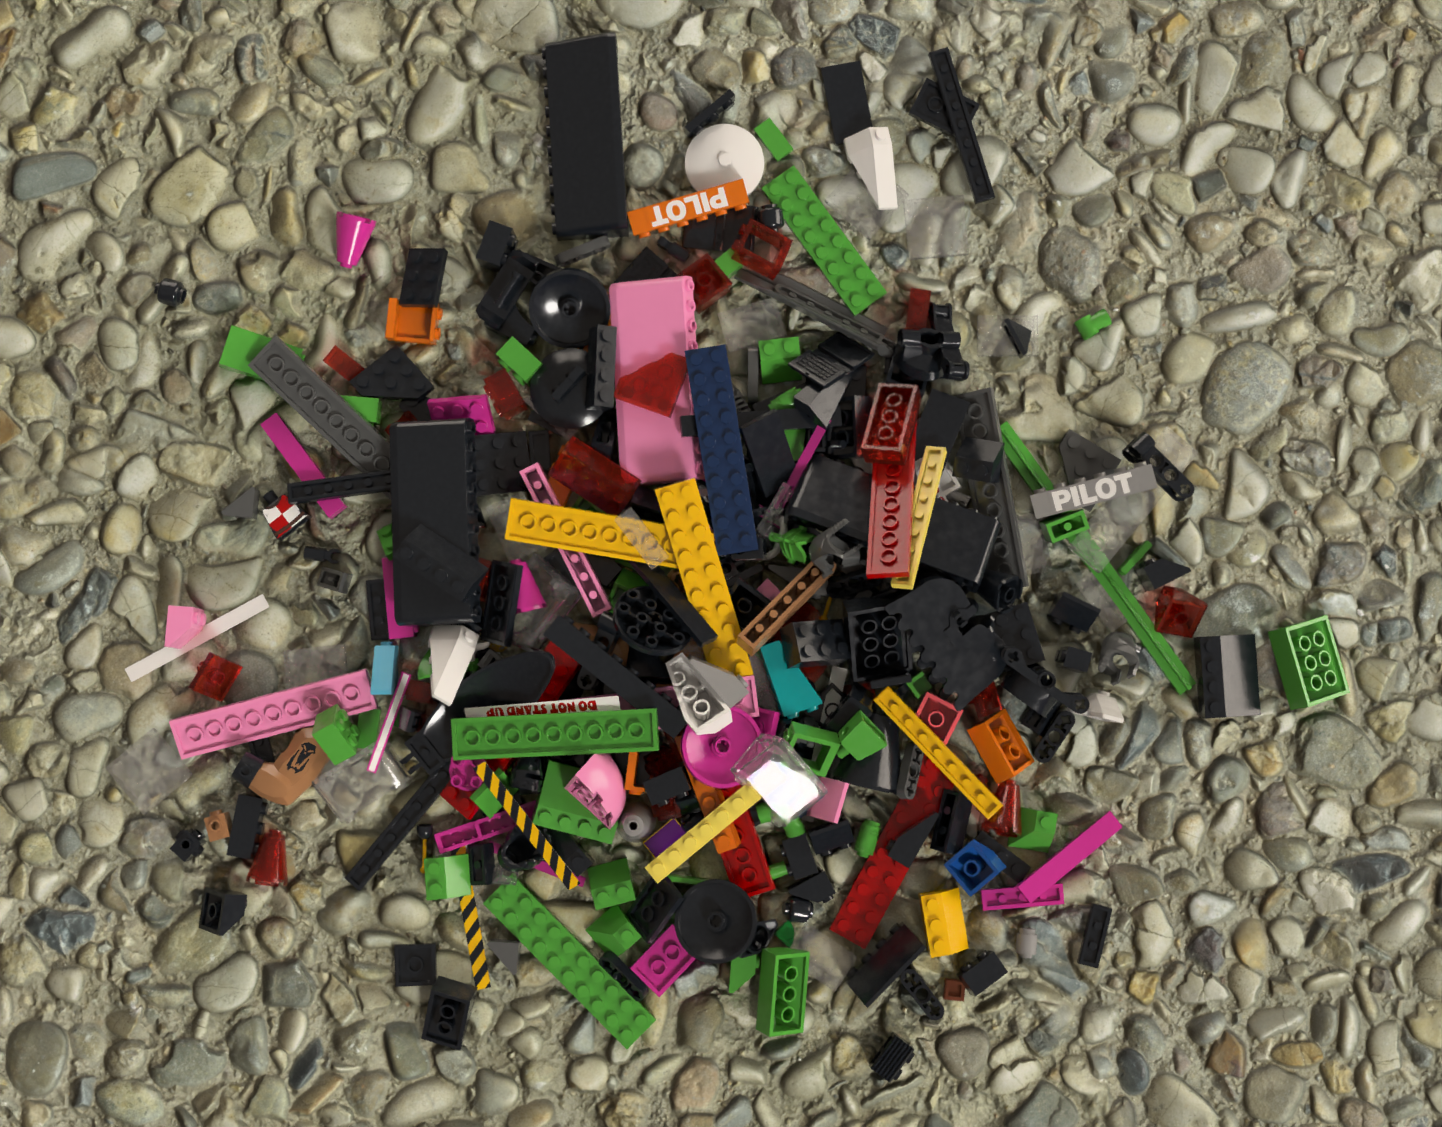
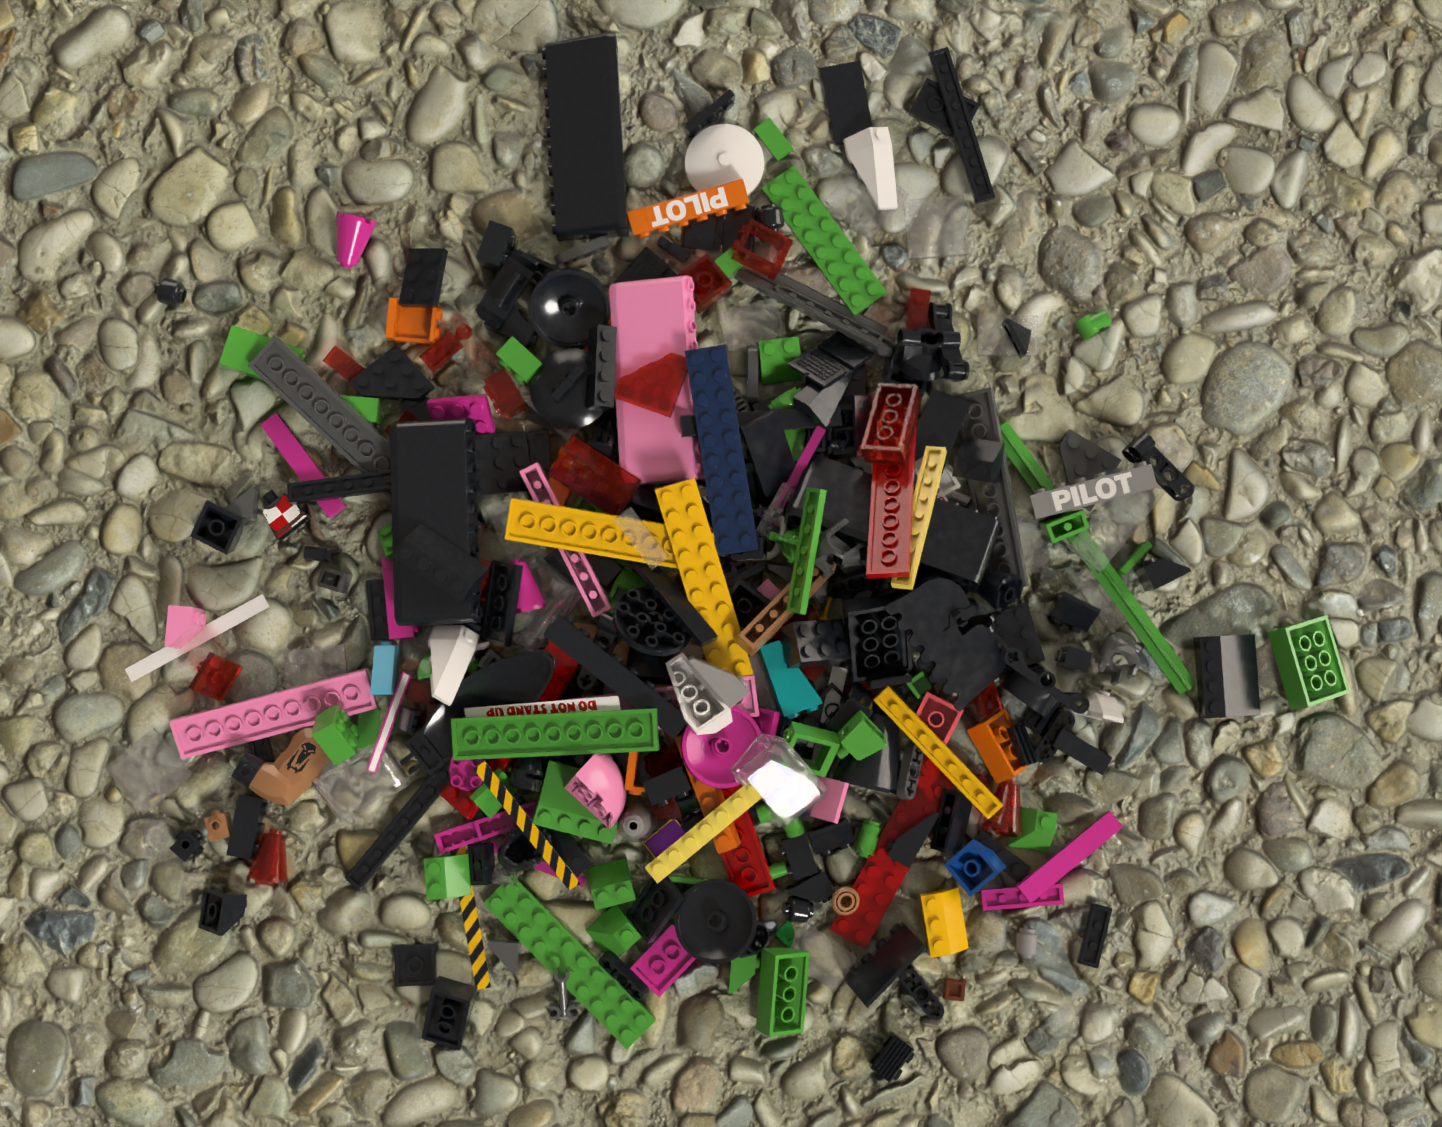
black hinge [417,824,433,874] -> none
black brick [956,950,1008,996] -> none
clear red slope [1154,585,1208,638] -> none
none -> black slope [190,500,244,555]
none -> clear red plate [419,324,472,373]
none -> dark grey bar [549,968,579,1020]
none -> bright green plate [786,488,827,615]
none -> medium nougat brick [831,886,860,915]
none -> black tile [1007,724,1039,767]
none -> black tile [1051,727,1112,775]

